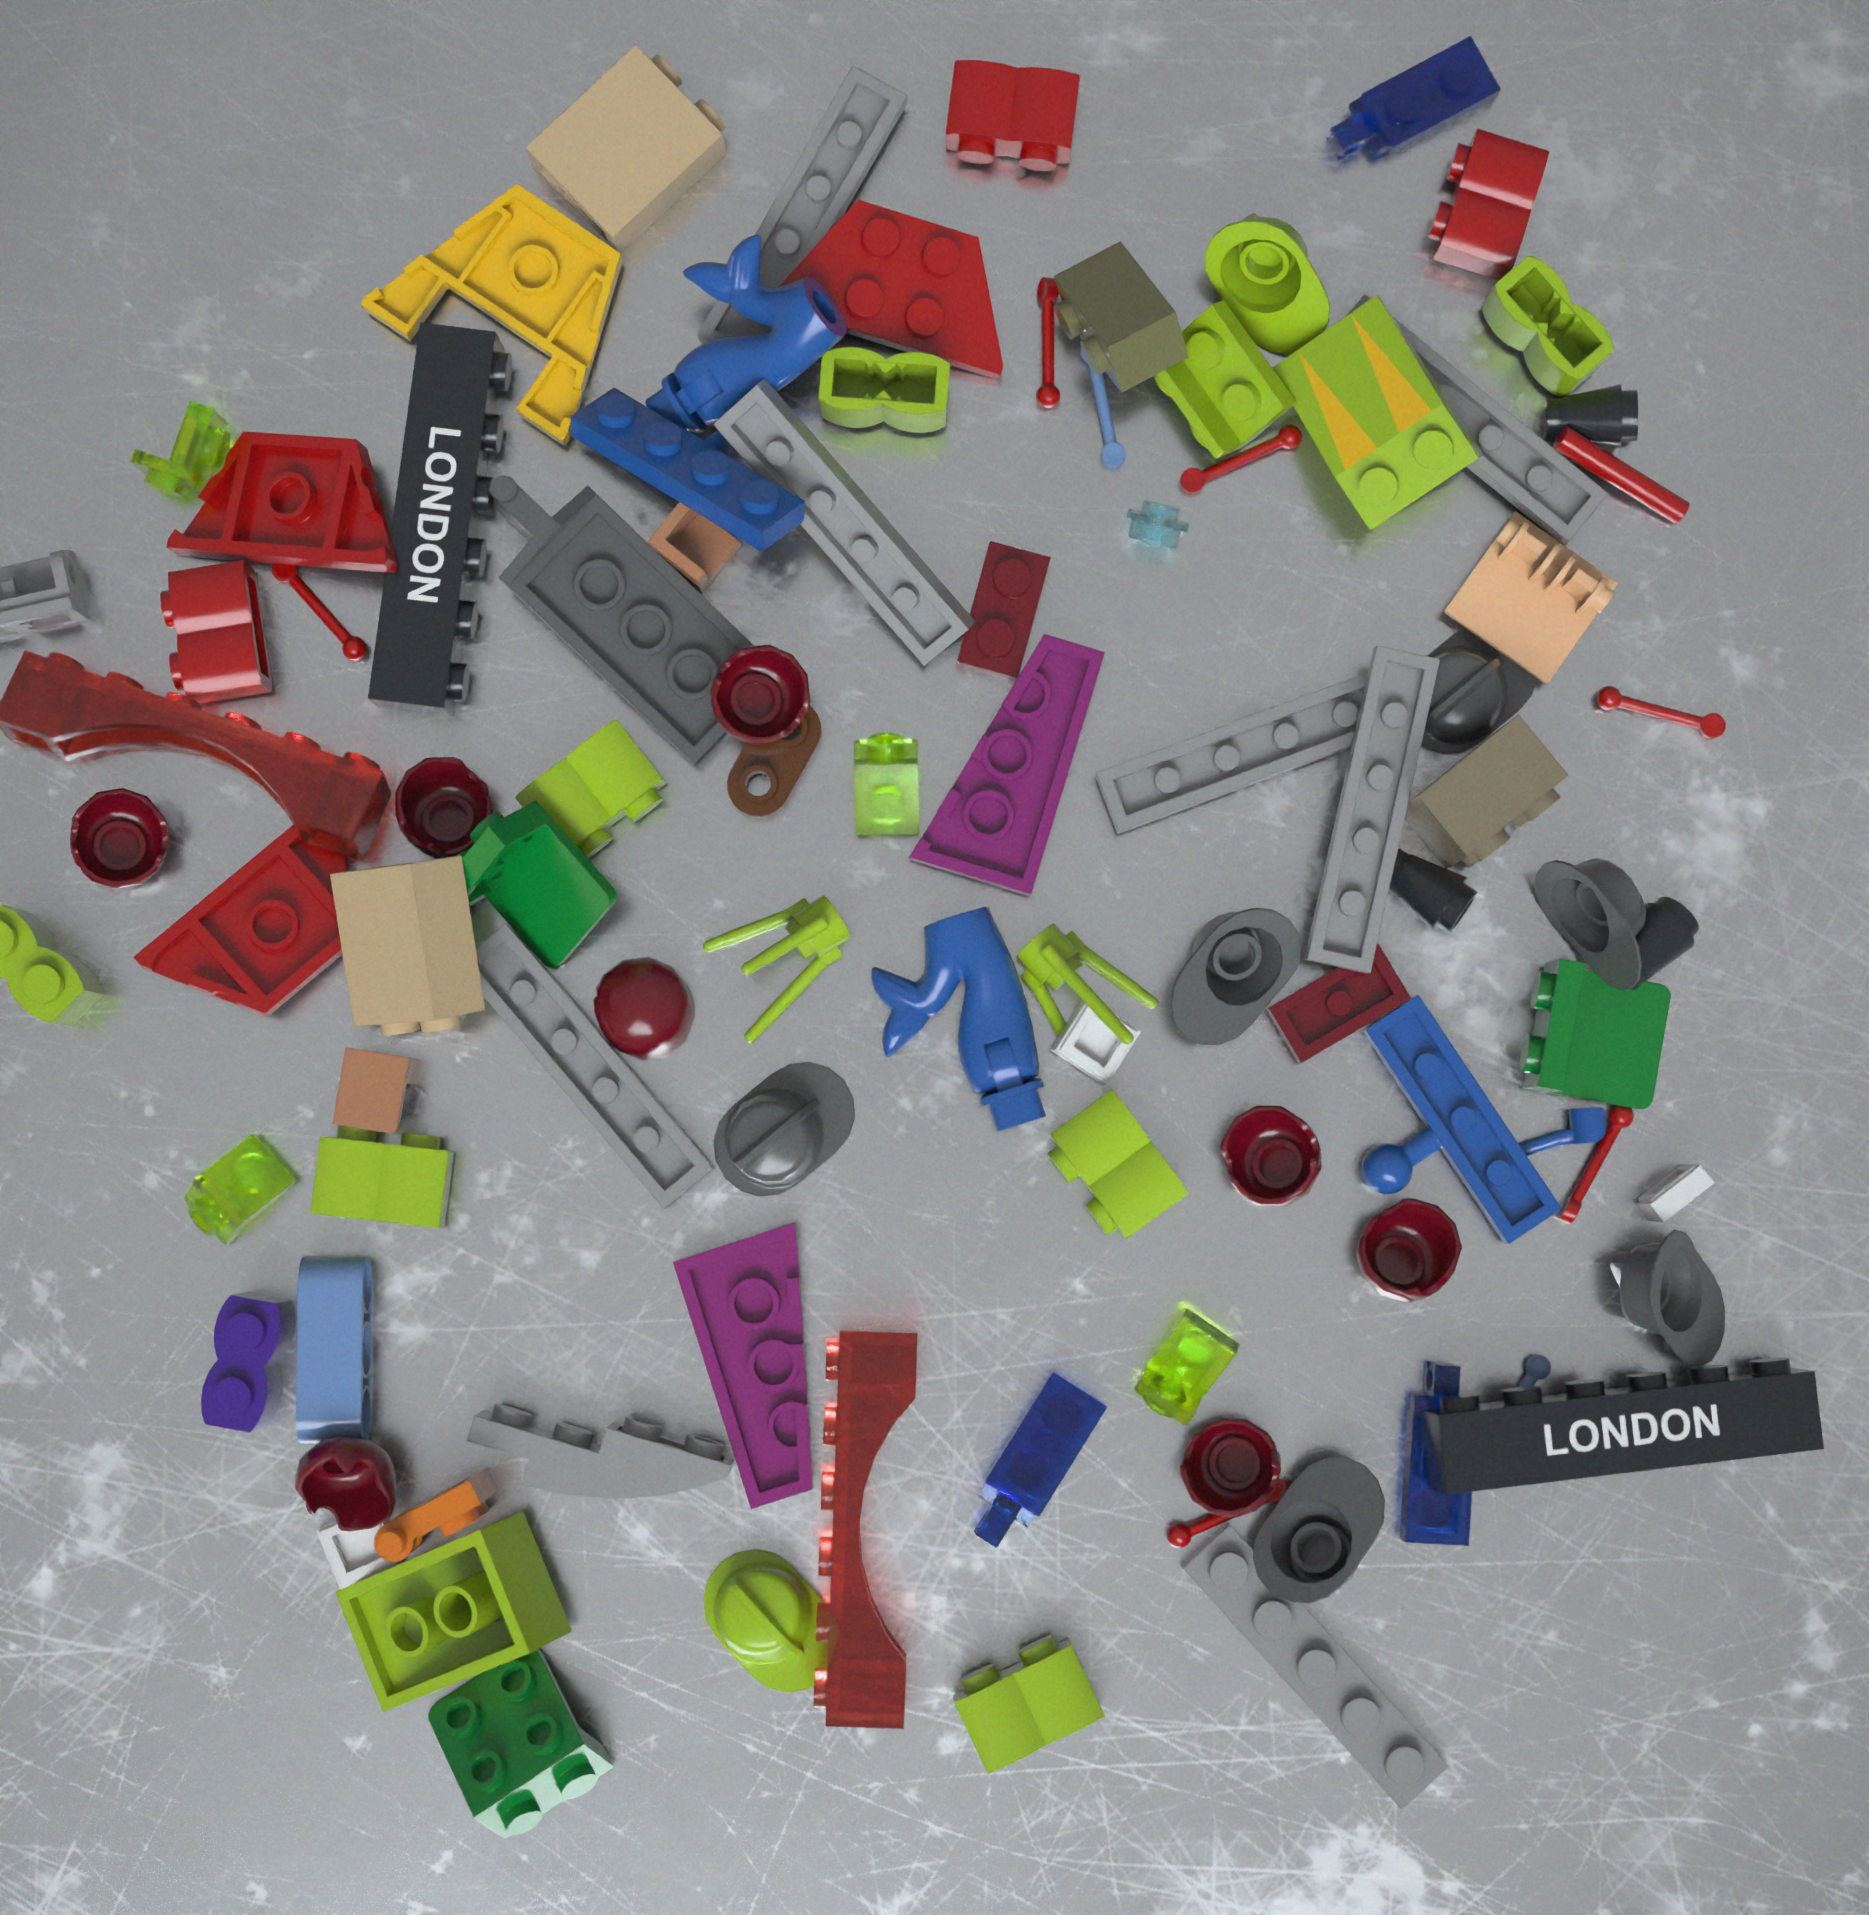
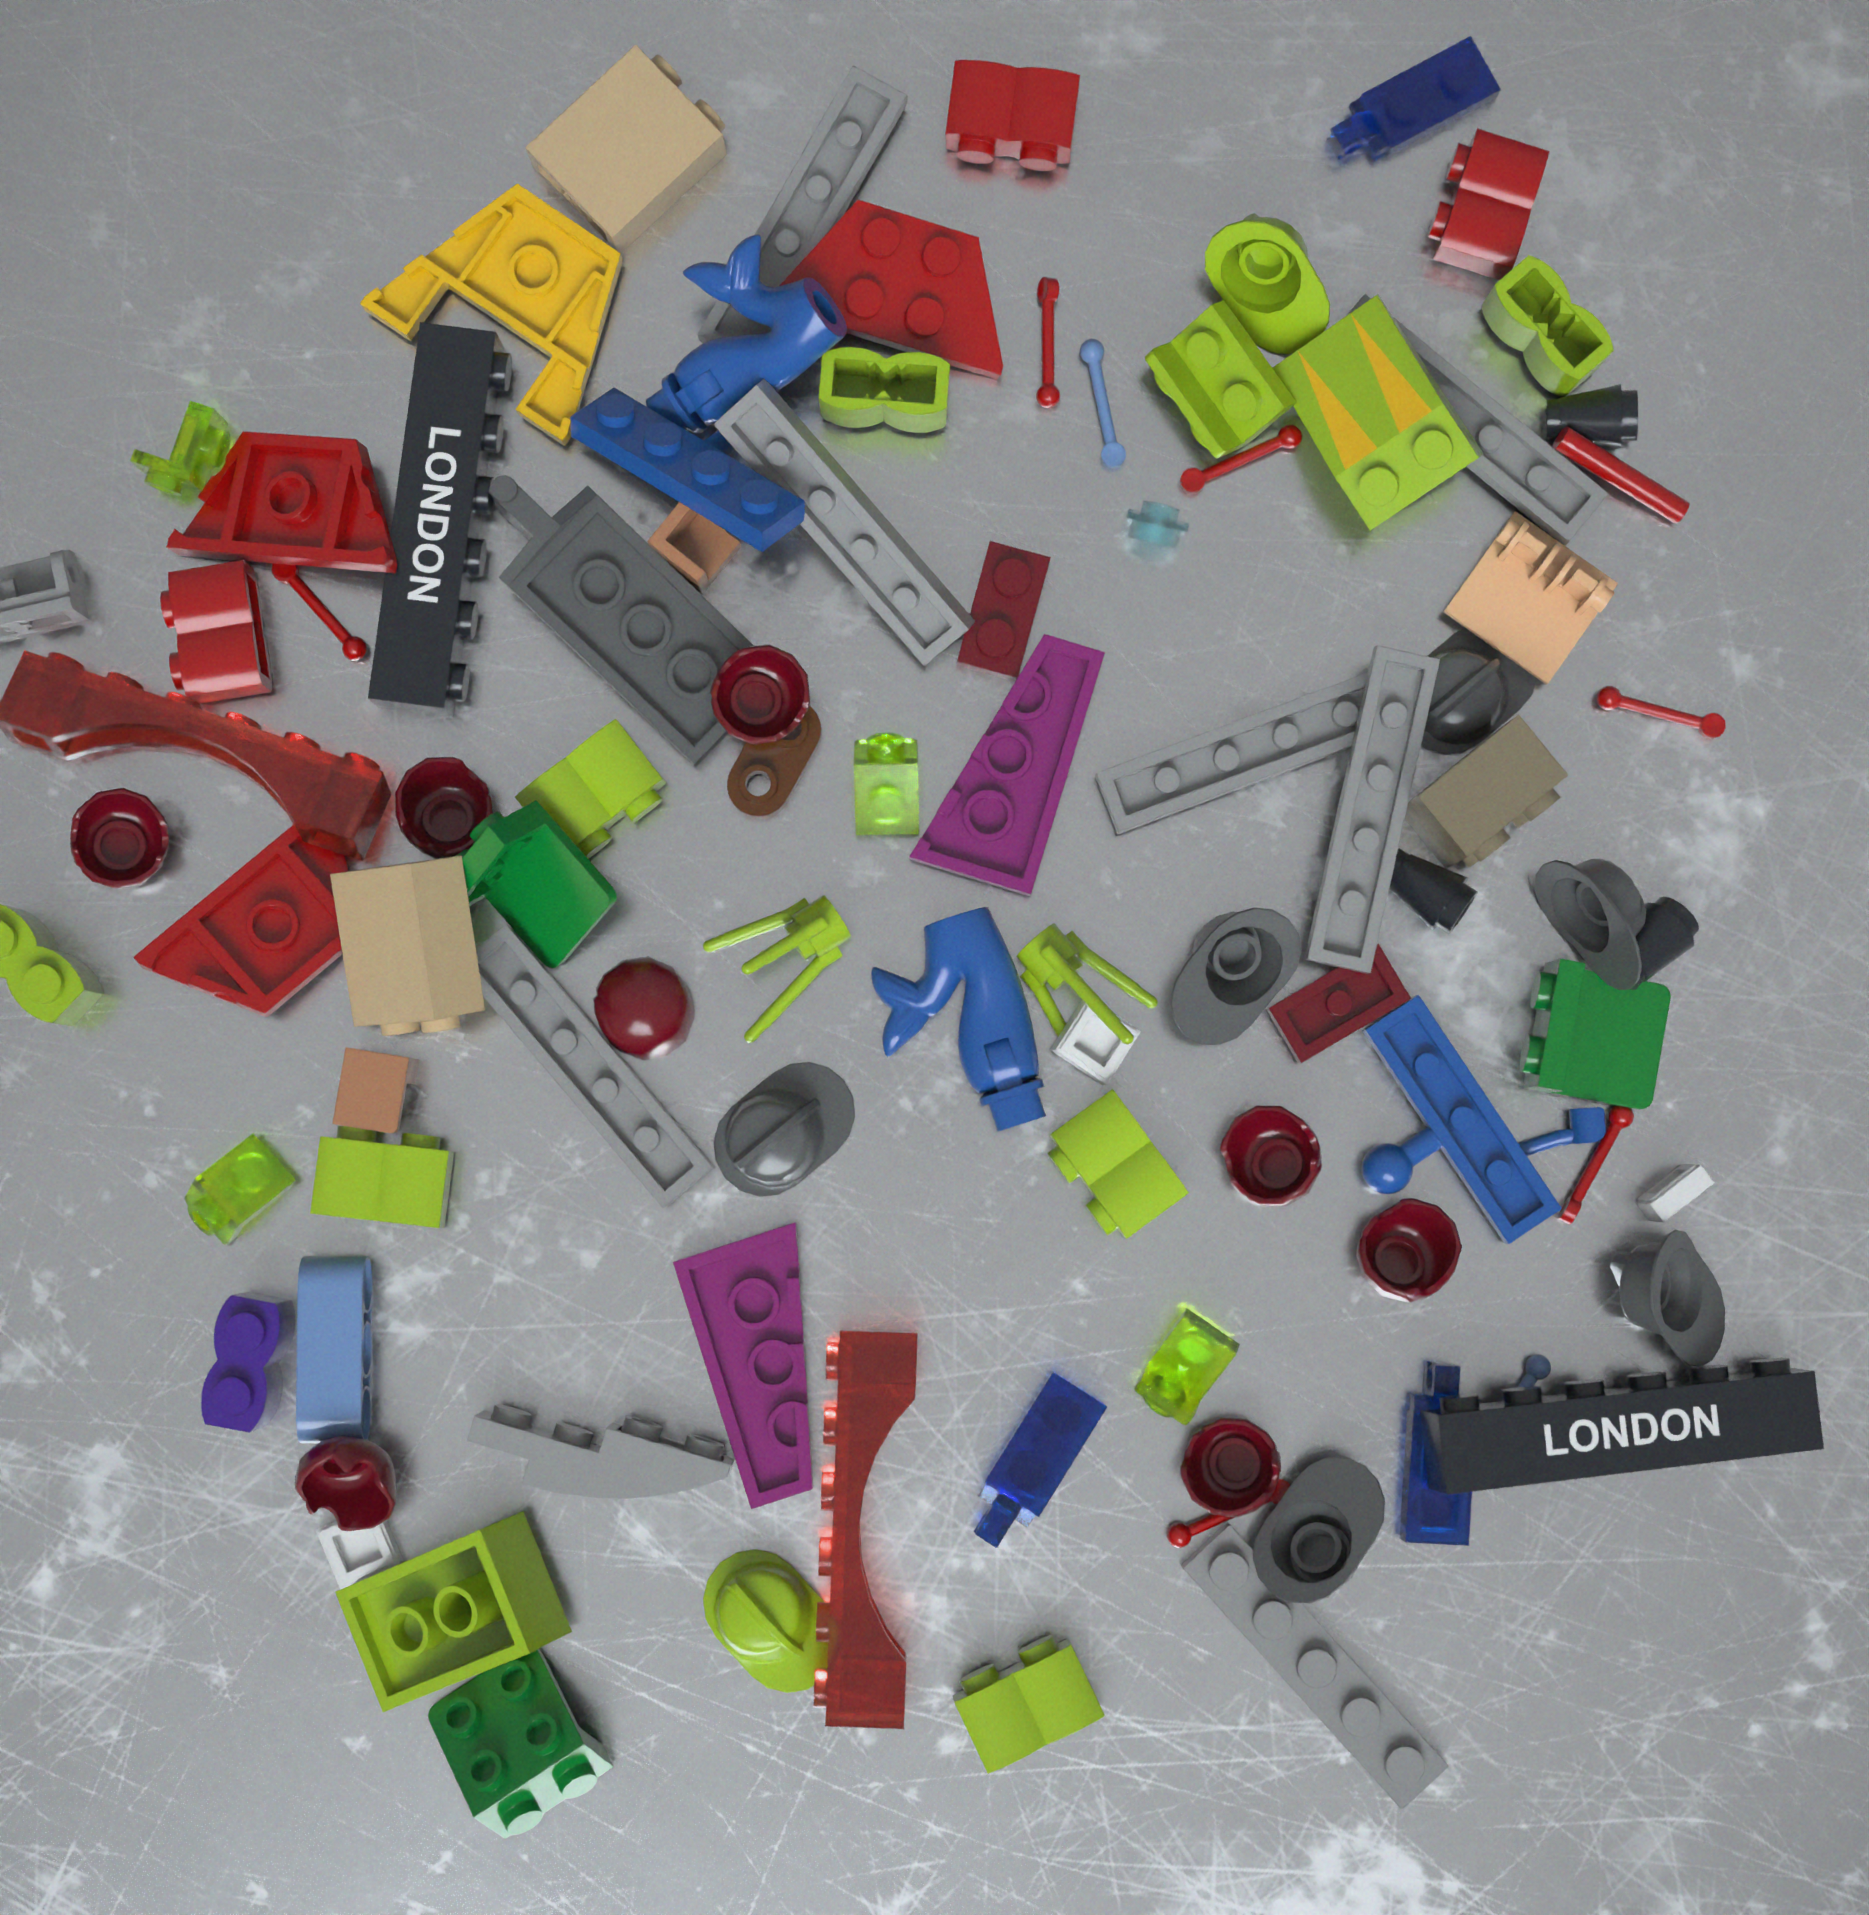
orange plate [374,1467,499,1562] -> none
olive brick [1054,241,1189,393] -> none

